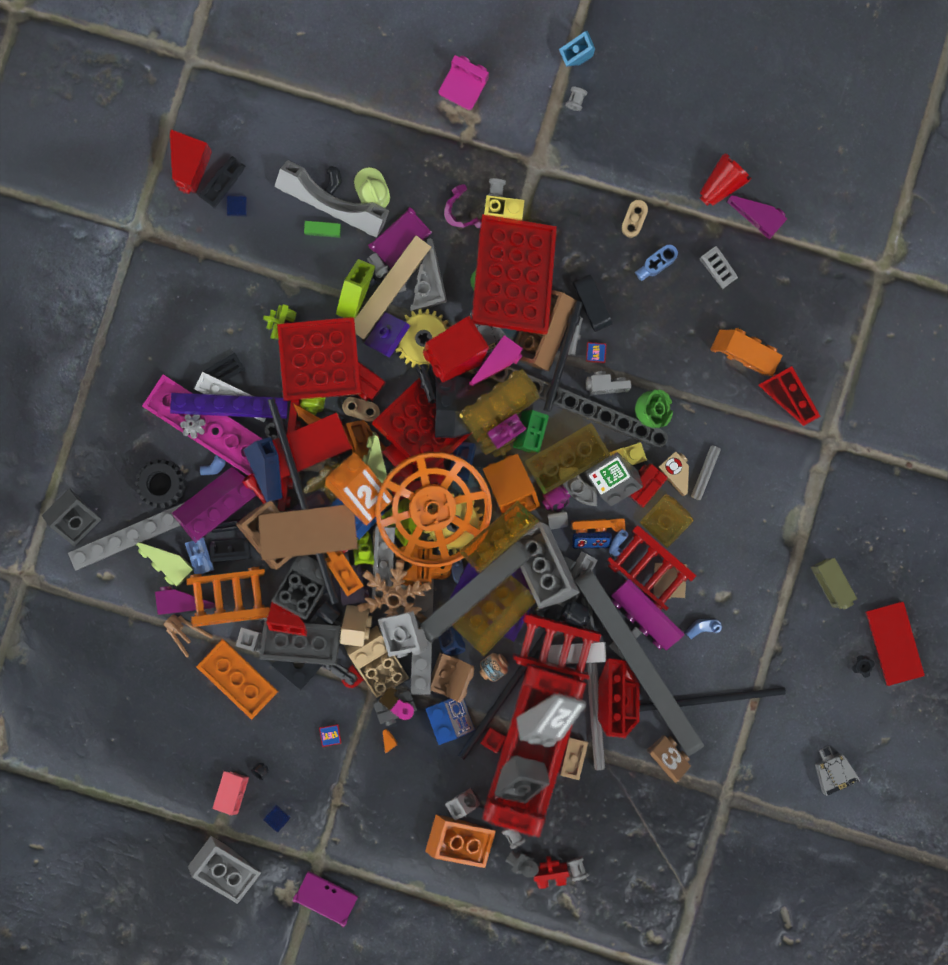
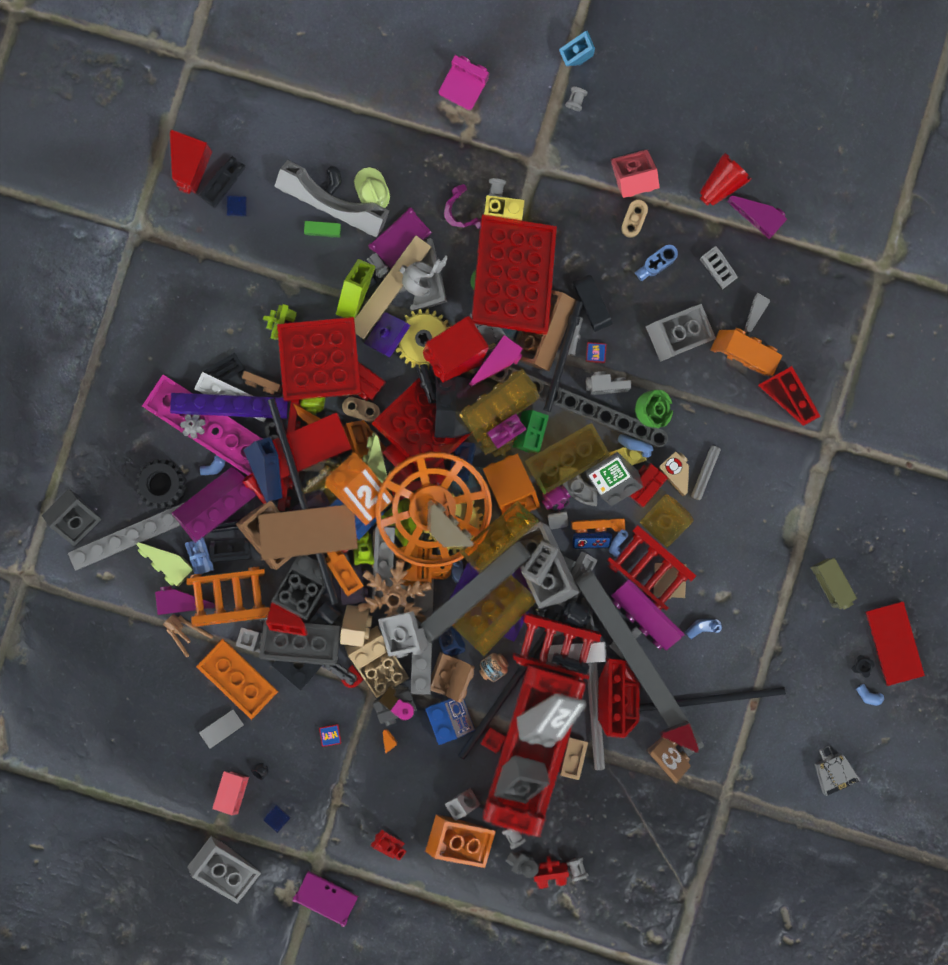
none -> light grey slope [199,710,244,749]
none -> medium nougat plate [242,371,282,395]
none -> red hips [371,830,406,860]
none -> light grey hair [399,255,448,296]
none -> dark tan slope [427,500,474,547]
none -> light grey slope [521,540,559,585]
none -> black axle [552,653,590,675]
none -> coral slope [611,150,660,198]
none -> medium blue arm [618,434,653,457]
none -> light grey slope [646,304,716,362]
none -> dark red slope [660,721,699,753]
none -> light grey slope [744,293,770,335]
none -> medium blue arm [856,684,884,706]

